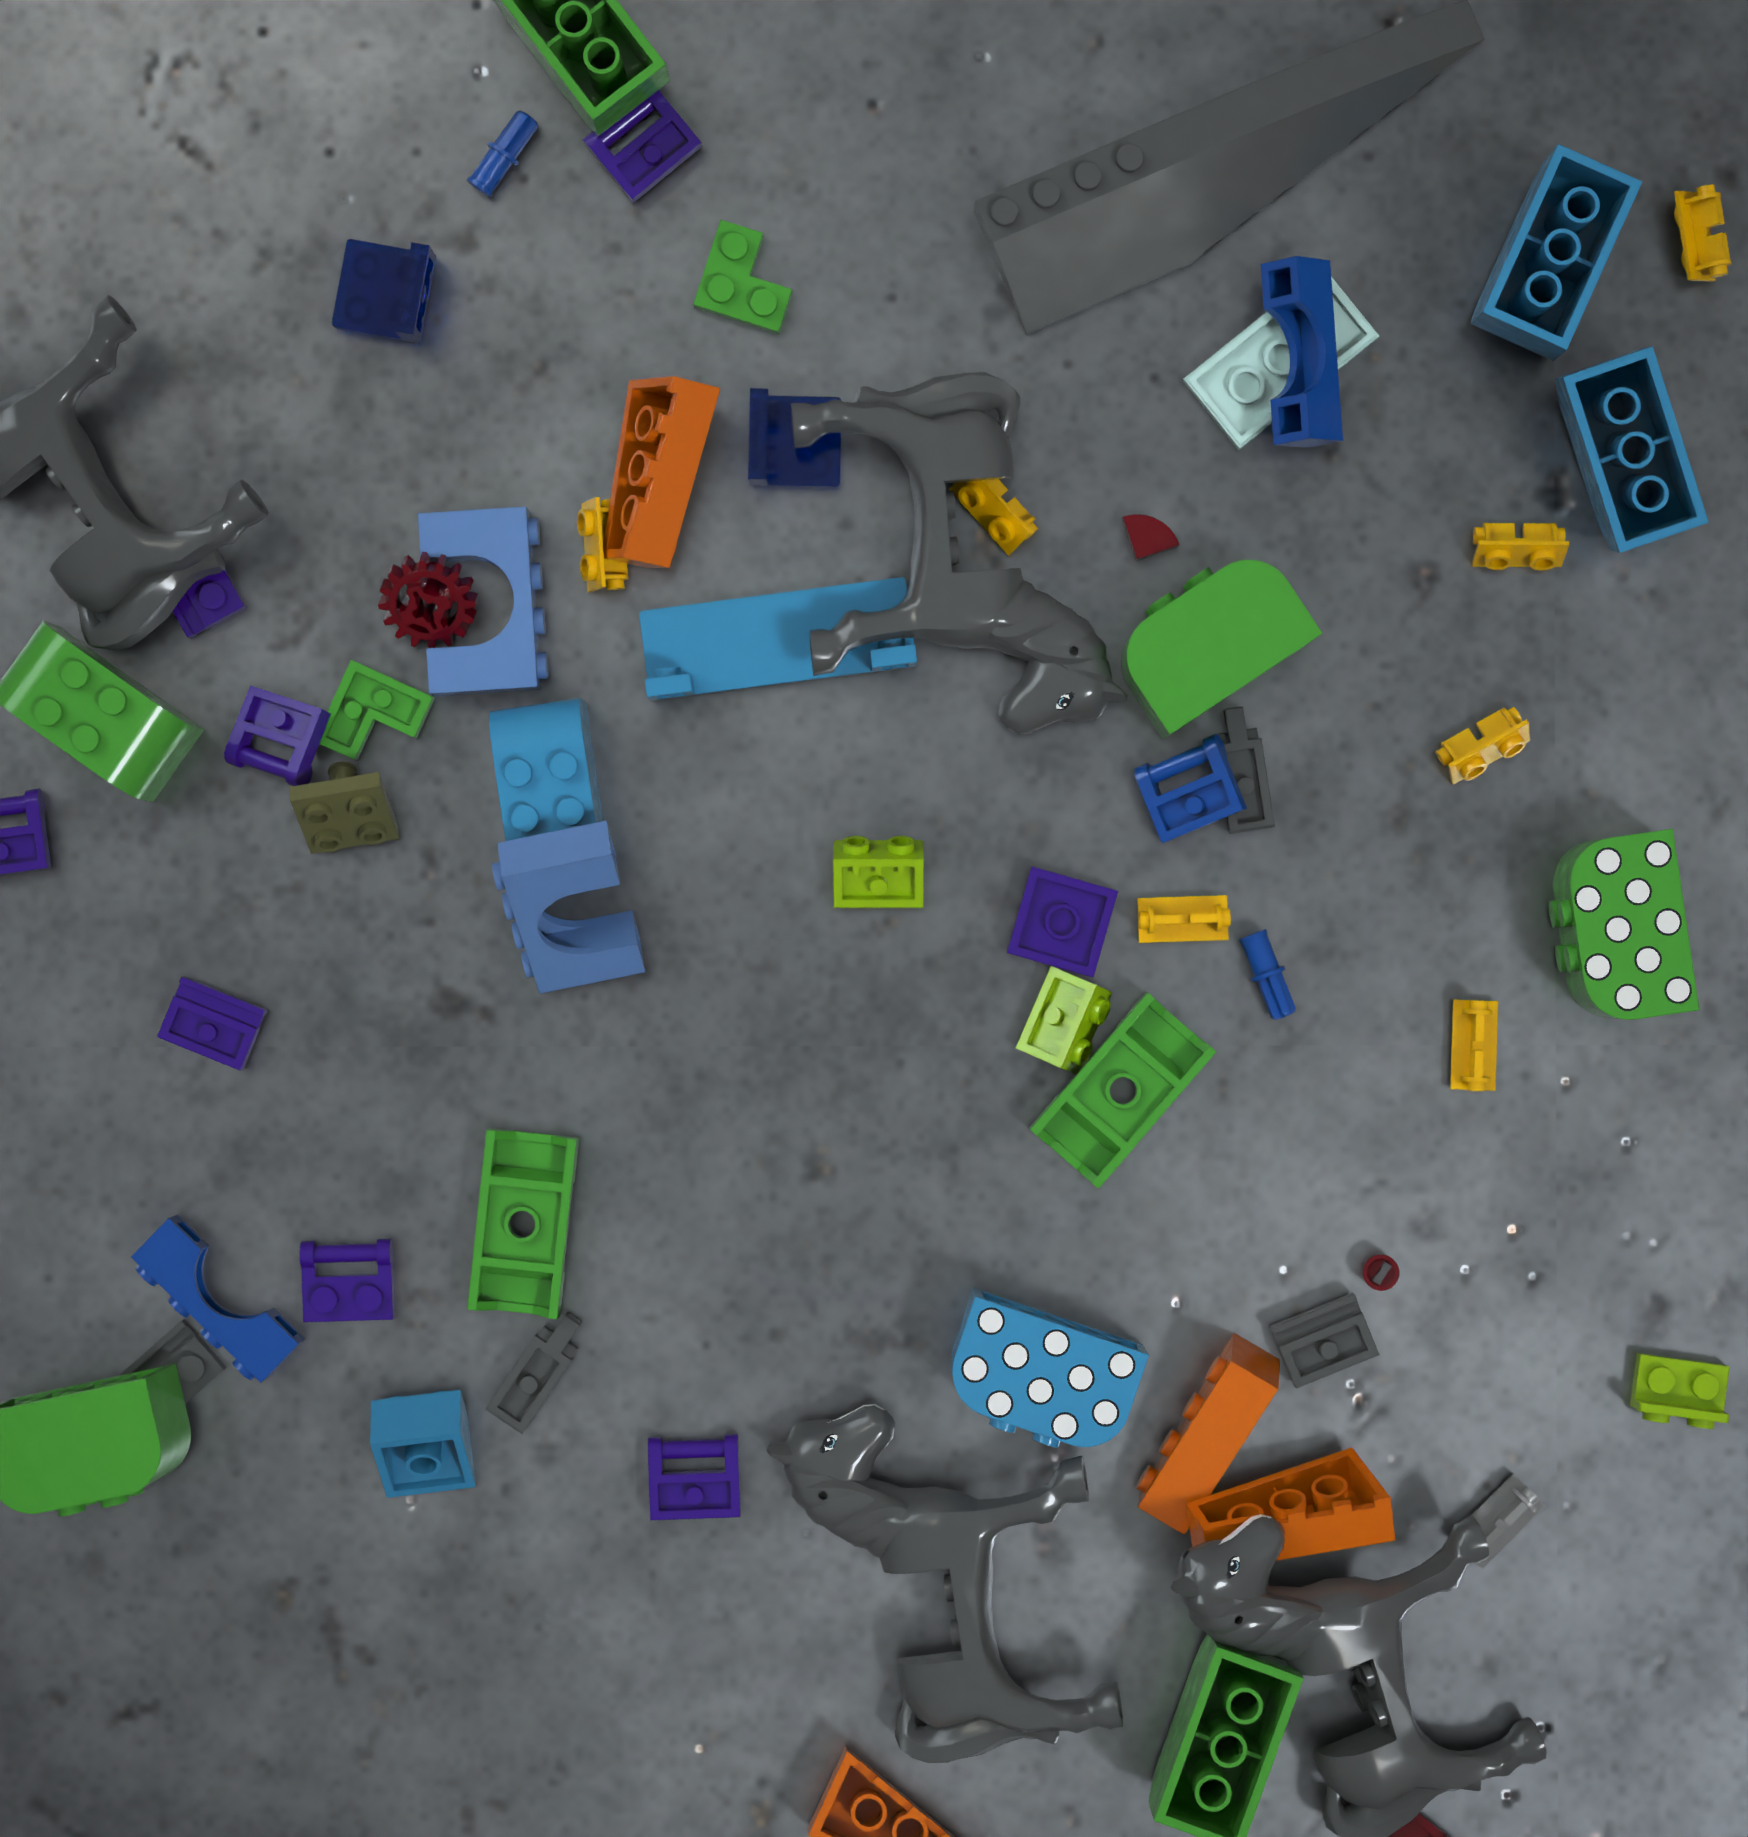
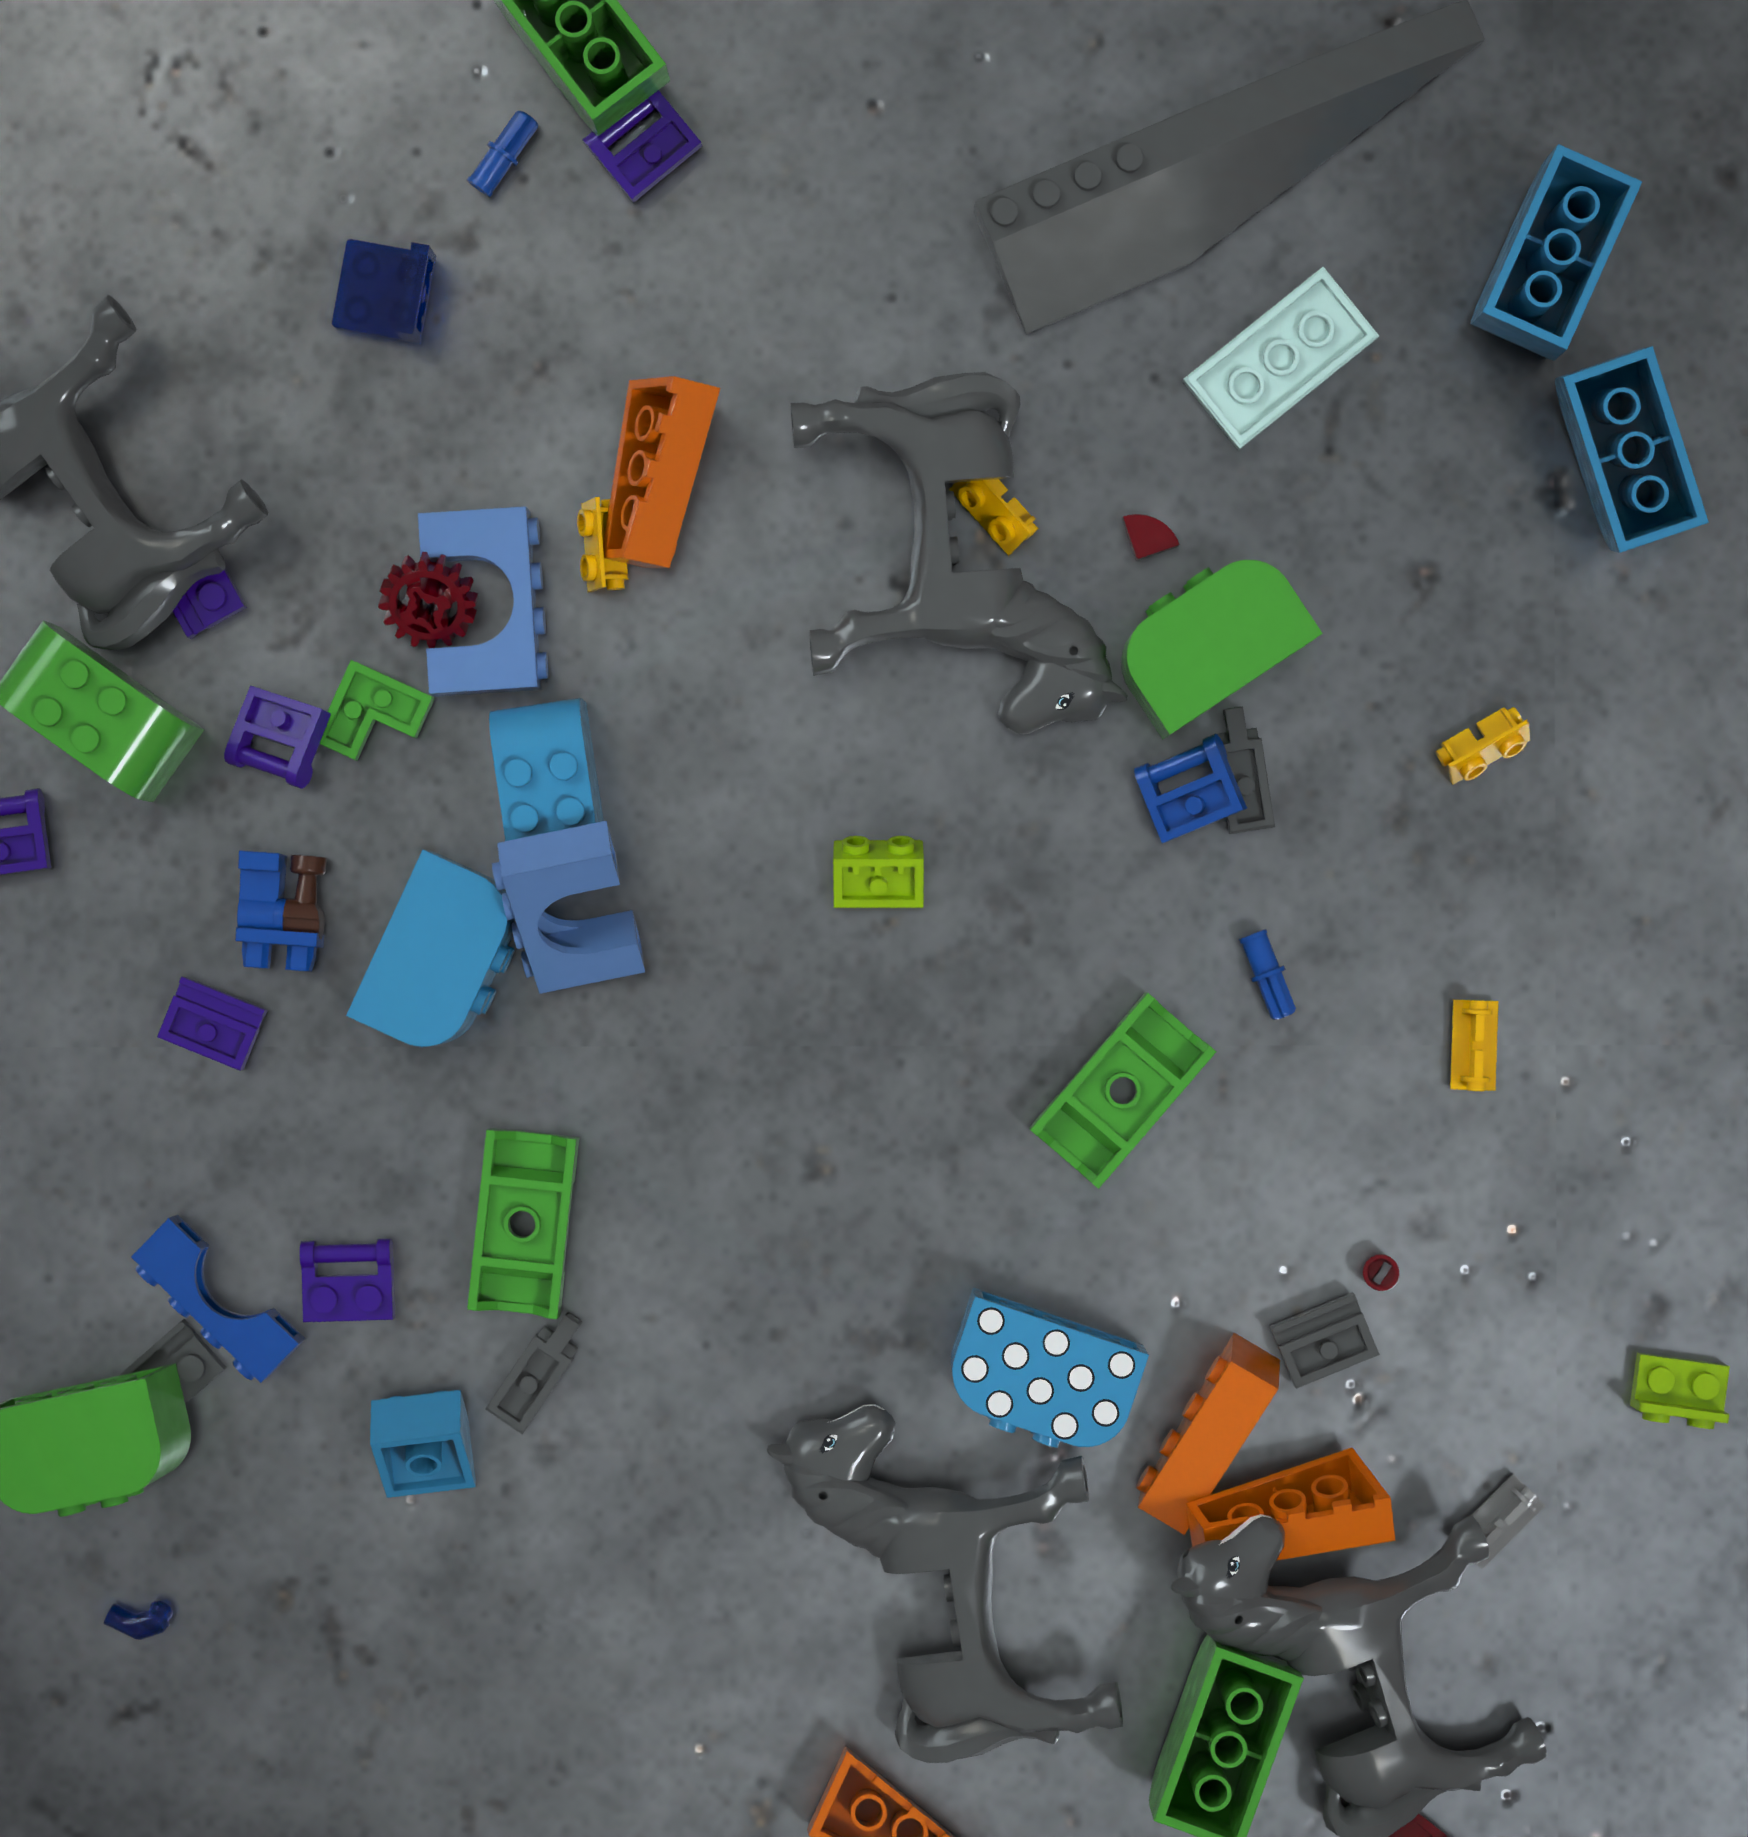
olive plate [289,761,399,854] -> none
dark azure bracket [639,577,917,701] -> none
dark purple plate [648,1434,741,1520] -> none
bright green plate [693,219,793,335] -> none
clear blue bracket [748,388,841,488] -> none
dark purple plate [1007,866,1118,978] -> none
lime bracket [1016,966,1112,1074] -> none
yellow hinge [1137,895,1231,943] -> none
blue arch [1261,256,1343,448] -> none
yellow hinge [1472,522,1570,571] -> none
bright green brick [1549,829,1700,1020] -> none
yellow hinge [1674,184,1732,282] -> none
none -> clear blue arm [103,1601,173,1640]
none -> blue hips [235,851,327,972]
none -> dark azure brick [346,849,516,1047]

